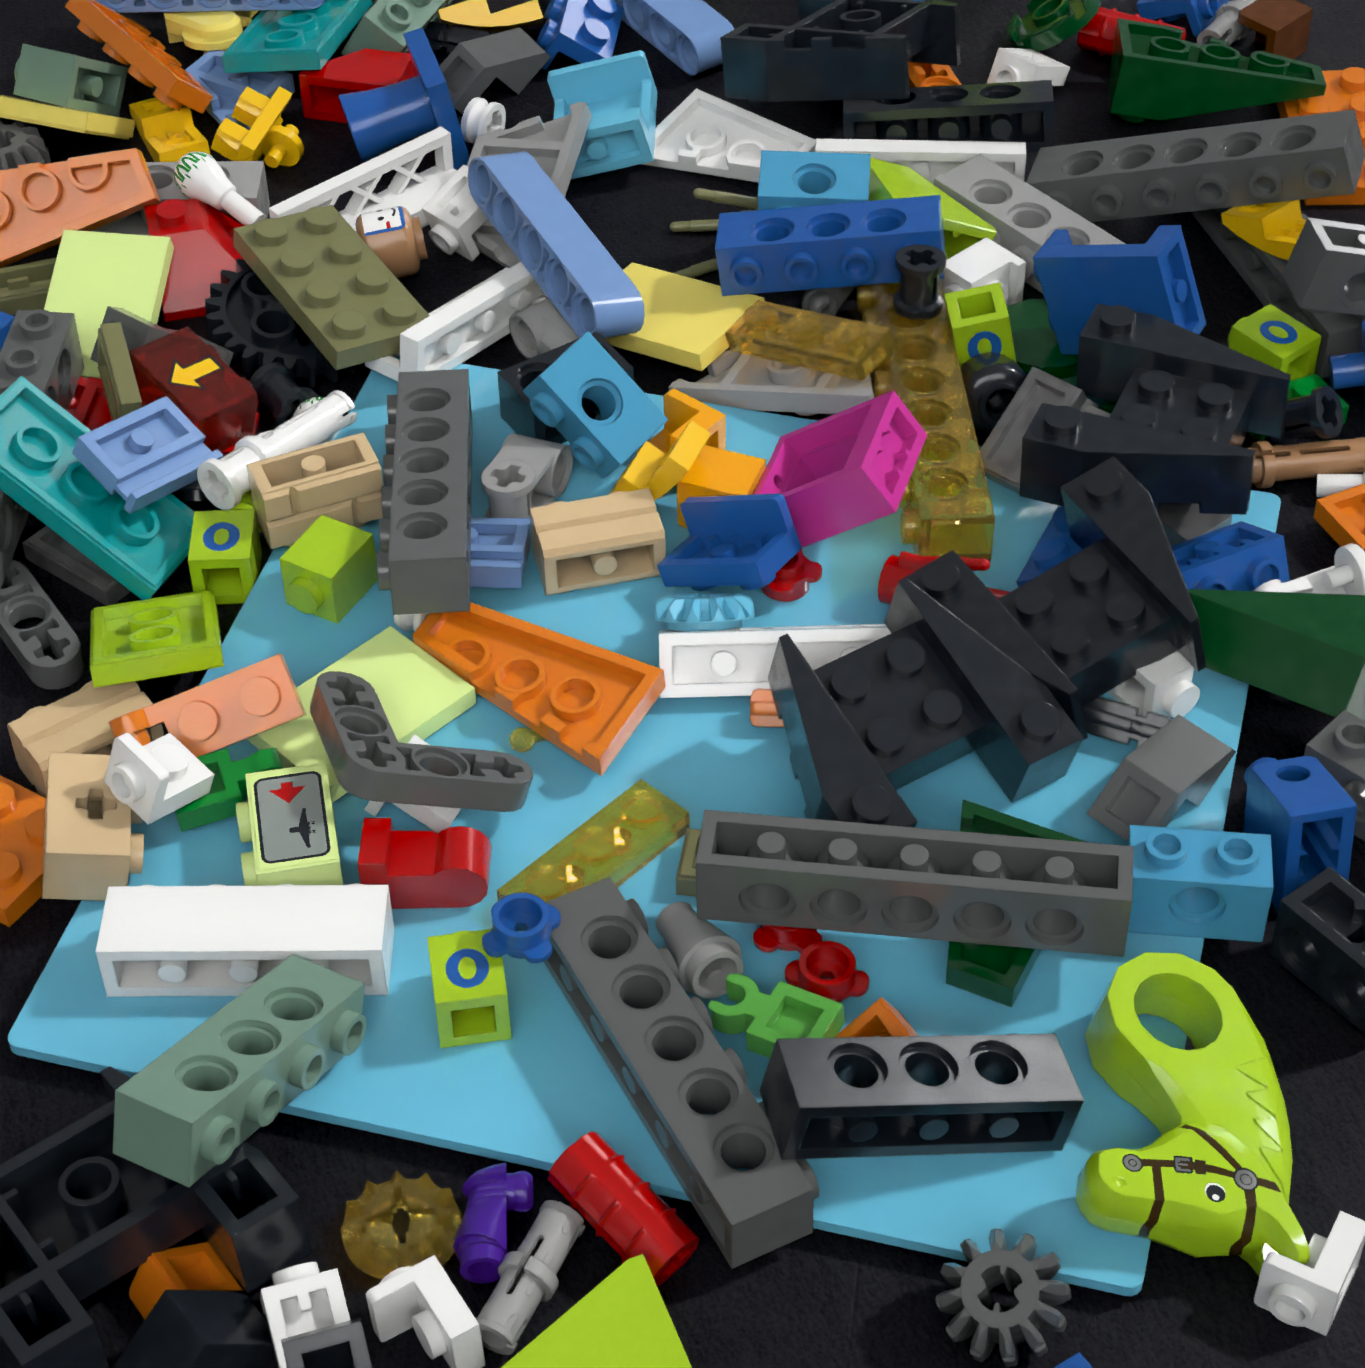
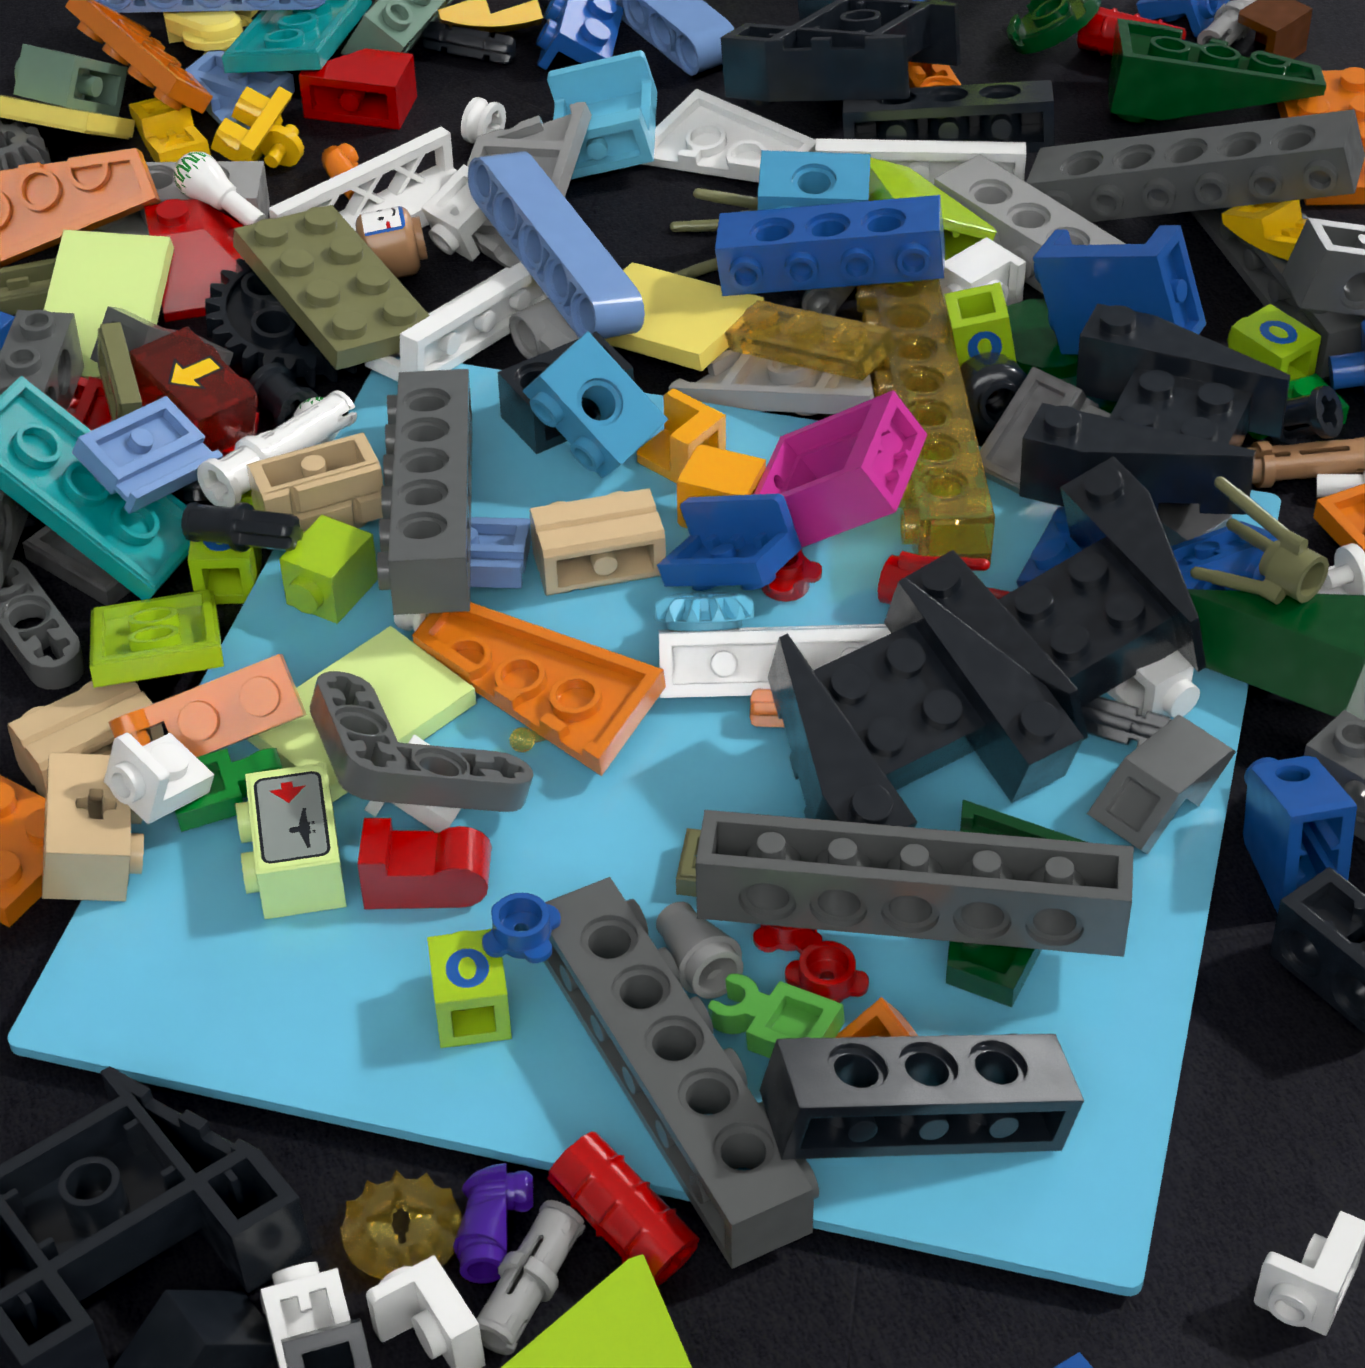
white brick [95,883,394,997] -> none
sand green brick [113,954,367,1187] -> none
orange slope [129,1242,246,1320] -> none
blue plant [338,28,470,170] -> none
dark grey slope [439,27,551,114] -> none
light grey piece [481,433,573,519] -> none
clear yellow plate [497,779,690,902] -> none
yellow slope [609,420,711,501] -> none
black bush [893,244,947,320] -> none
dark grey gear [936,1228,1071,1367] -> none
white bracket [987,48,1070,86] -> none
lime animal [1075,952,1310,1276] -> none
dark azure brick [1127,825,1274,942] -> none
none -> black axle [181,502,303,552]
none -> orange arm [322,143,359,200]
none -> olive plant [1190,476,1329,605]

